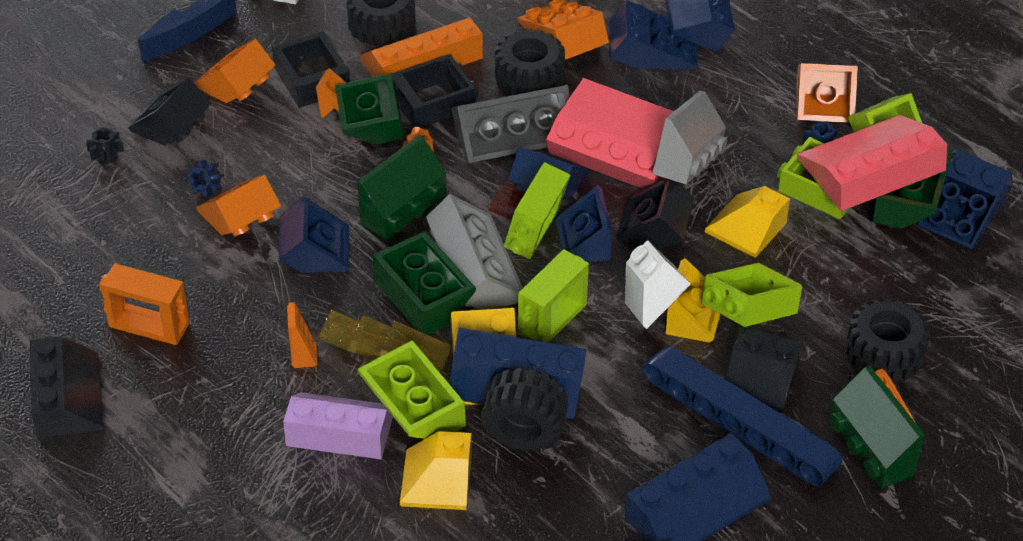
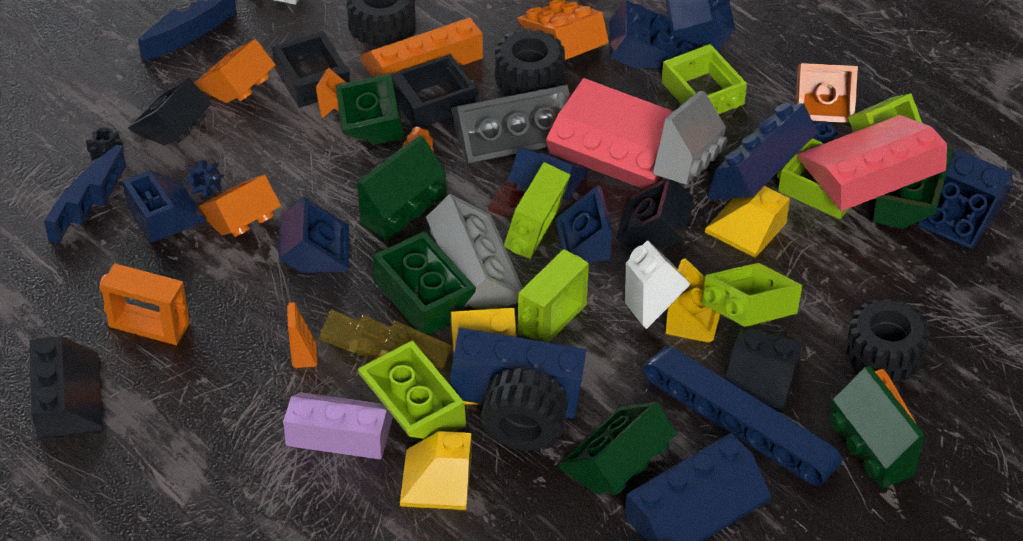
none -> dark blue slope [44,145,126,243]
none -> dark blue slope [122,170,206,243]
none -> dark green slope [557,402,678,495]
none -> lime window [662,44,747,114]
none -> dark blue slope [708,102,818,200]

